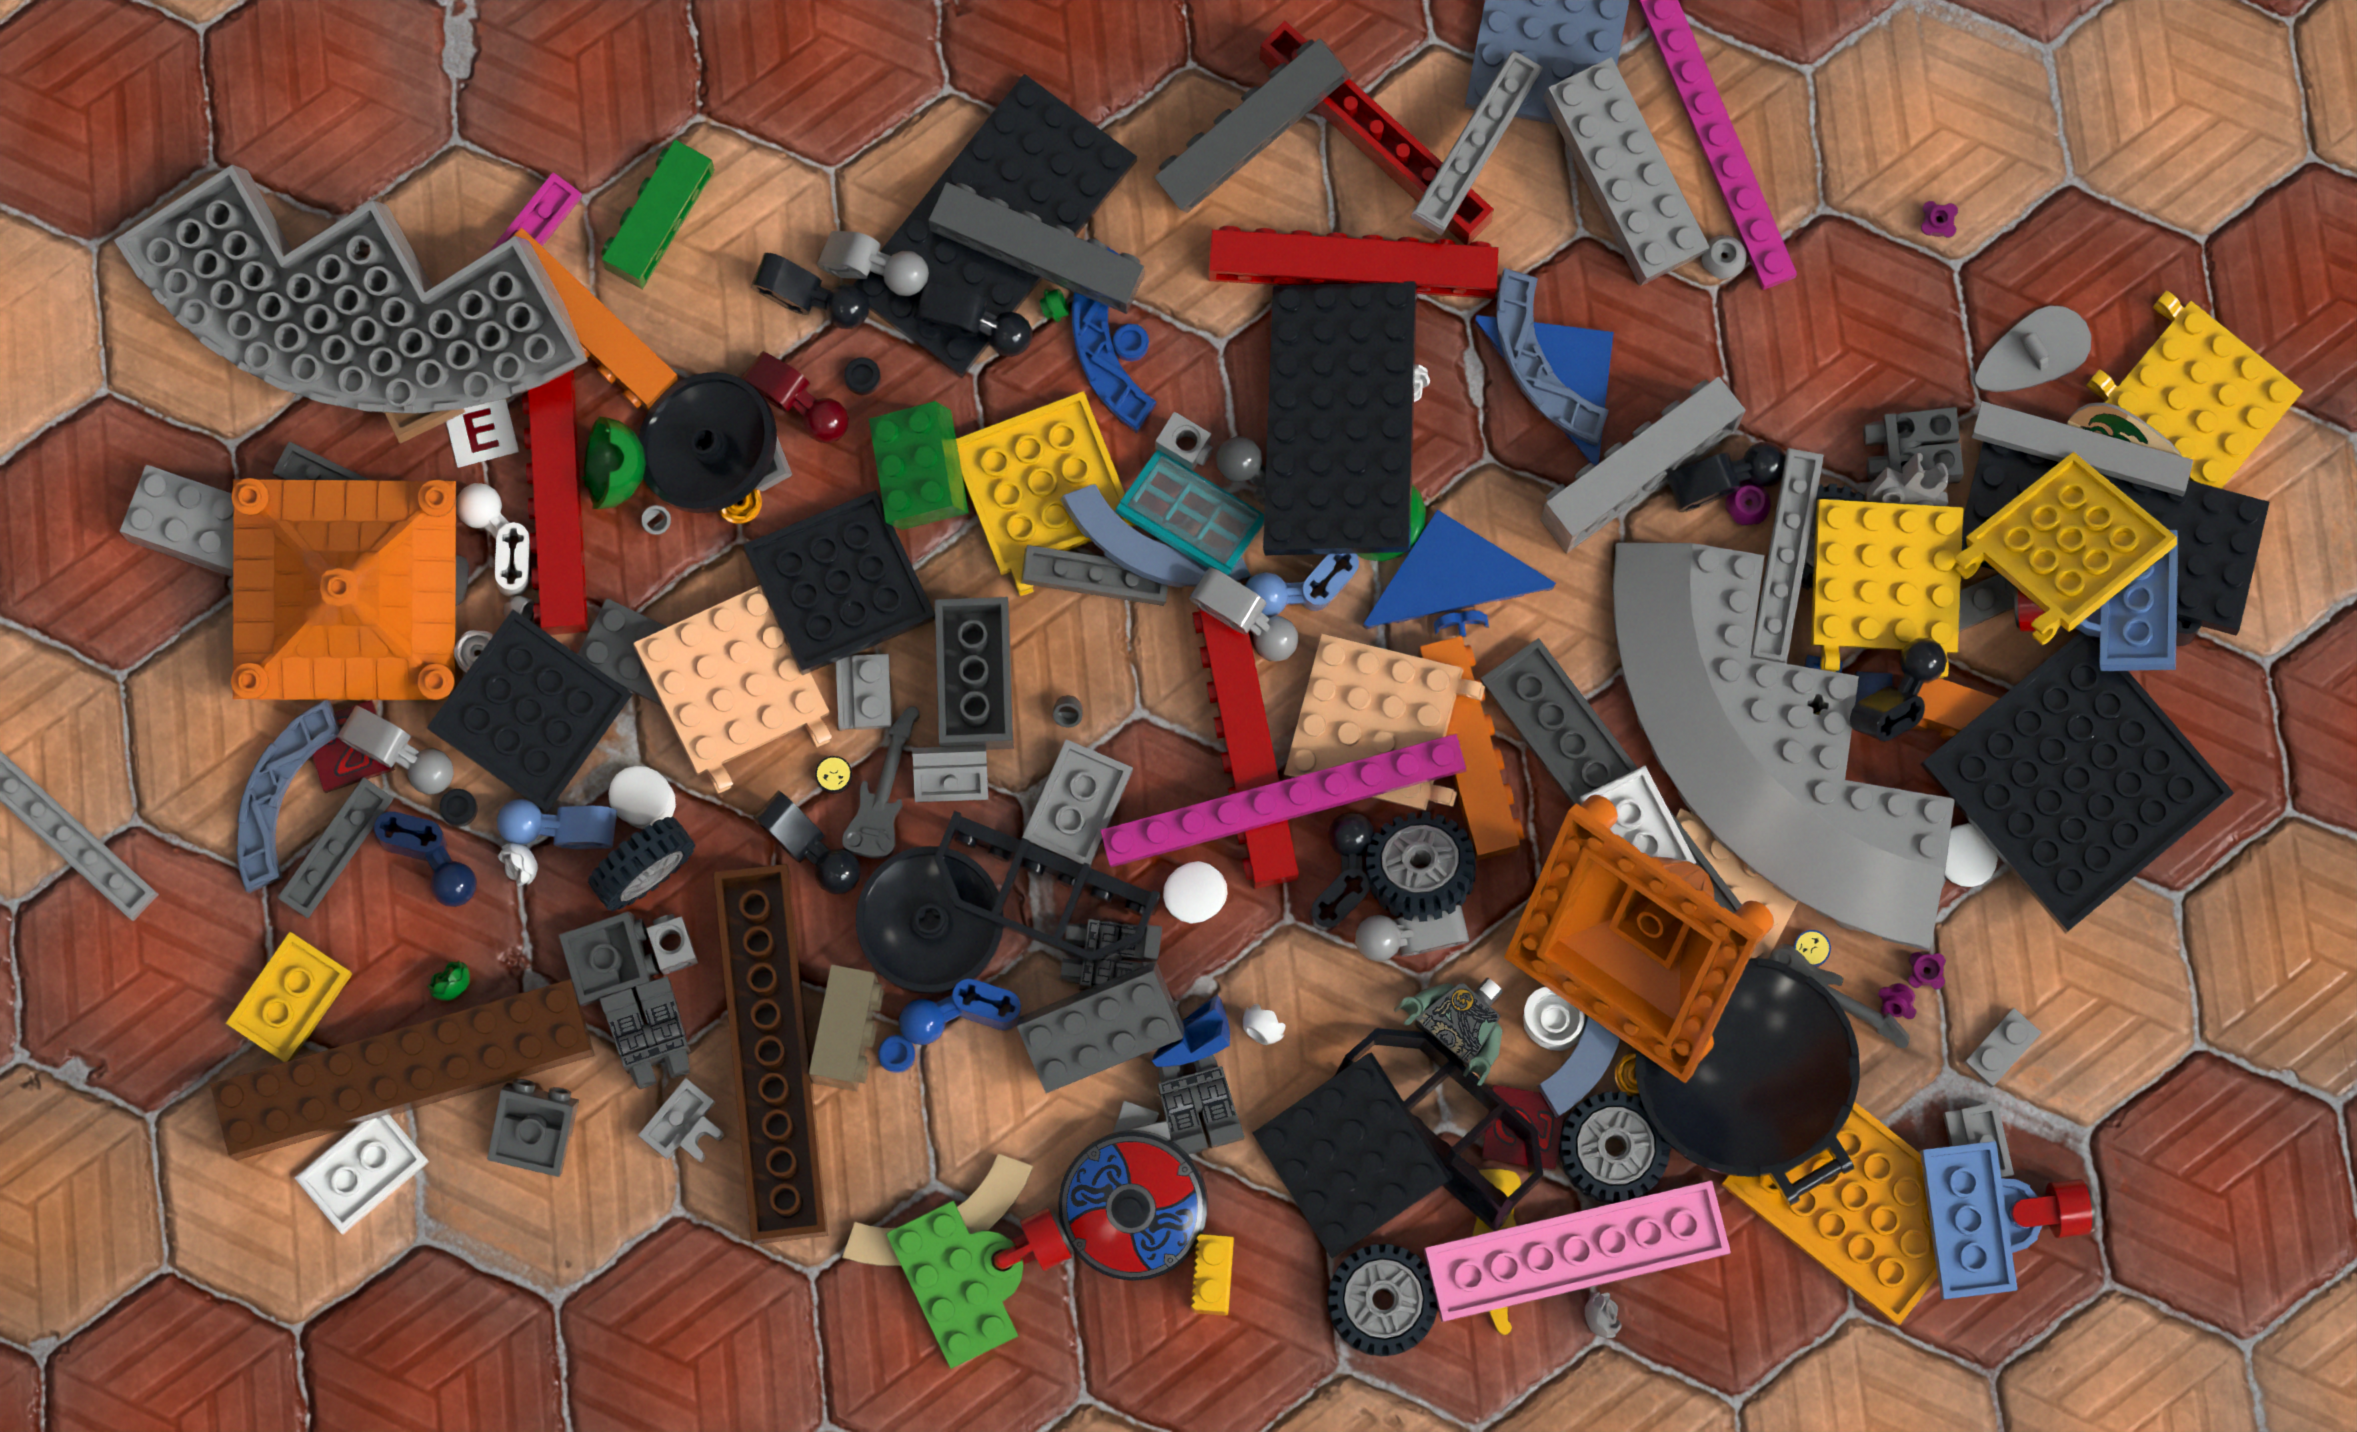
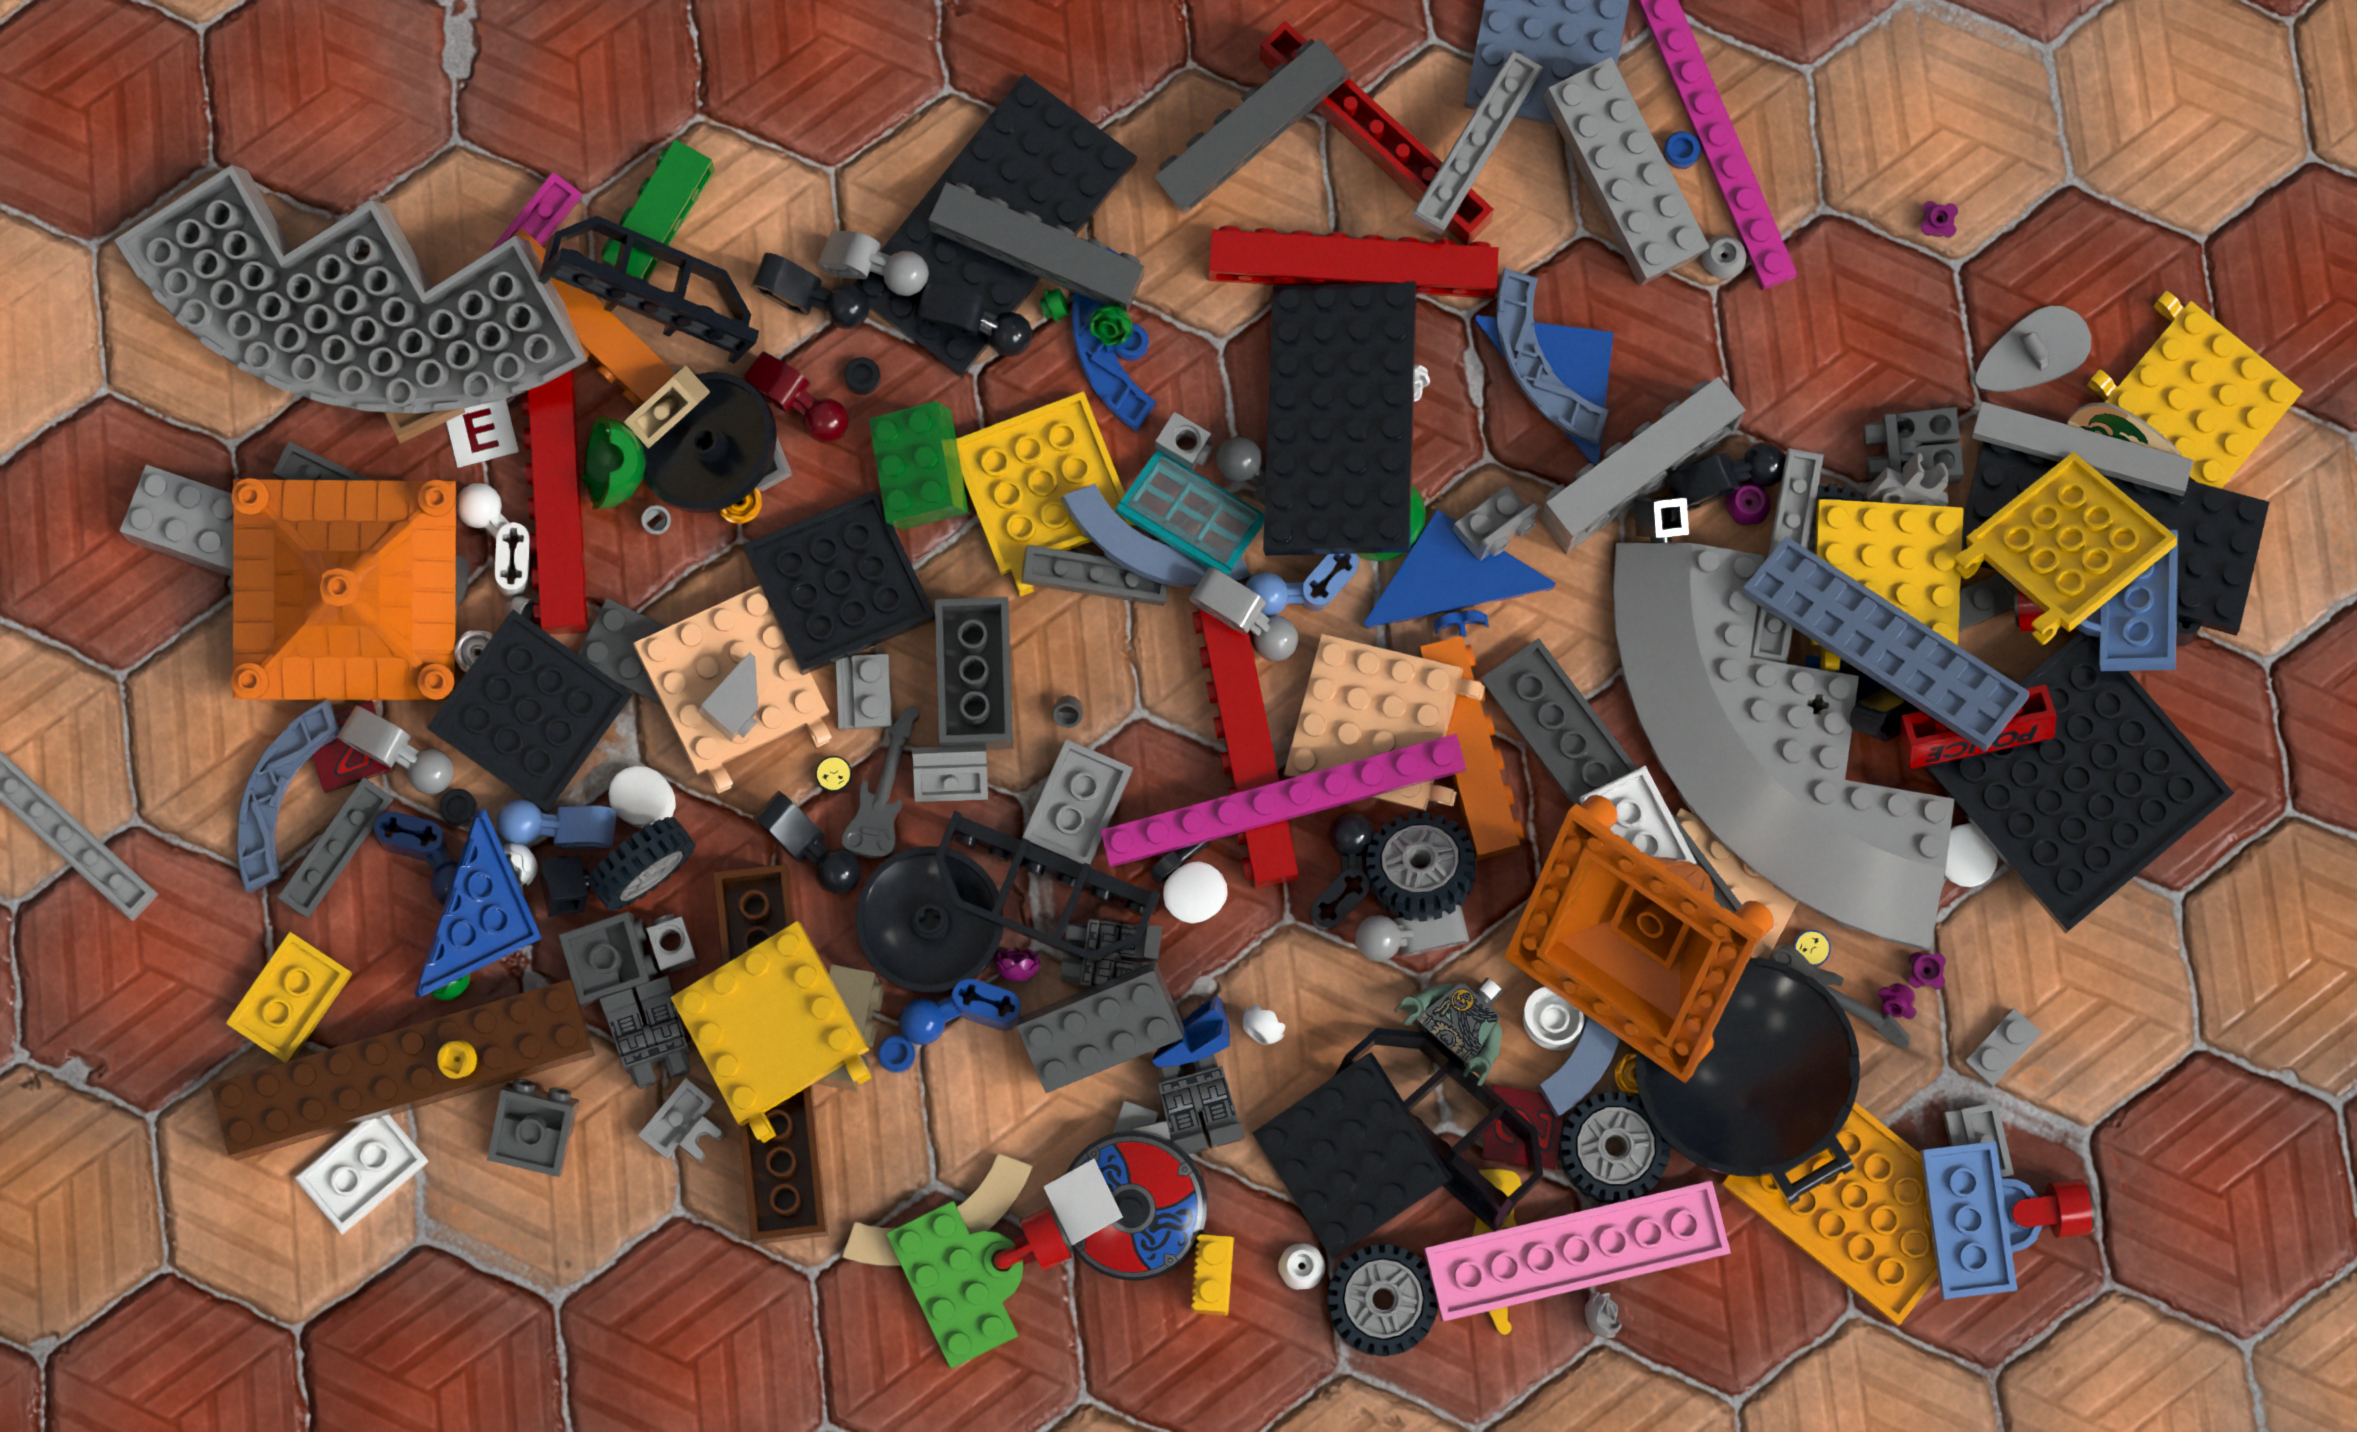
none -> blue tile [414,809,542,998]
none -> yellow tile [437,1040,477,1079]
none -> black plate [538,215,759,364]
none -> black brick [540,856,591,917]
none -> tan slope [624,365,710,449]
none -> yellow plate [670,921,873,1143]
none -> light grey slope [698,652,758,741]
none -> magenta plate [995,948,1040,981]
none -> white sticker [1044,1159,1123,1245]
none -> green plate [1089,305,1133,346]
none -> black bar [1149,841,1211,883]
none -> white plate [1278,1243,1325,1290]
none -> light grey bracket [1452,485,1540,561]
none -> black brick [1634,496,1689,543]
none -> blue tile [1663,131,1700,169]
none -> sand blue plate [1742,536,2029,752]
none -> red brick [1900,684,2057,769]

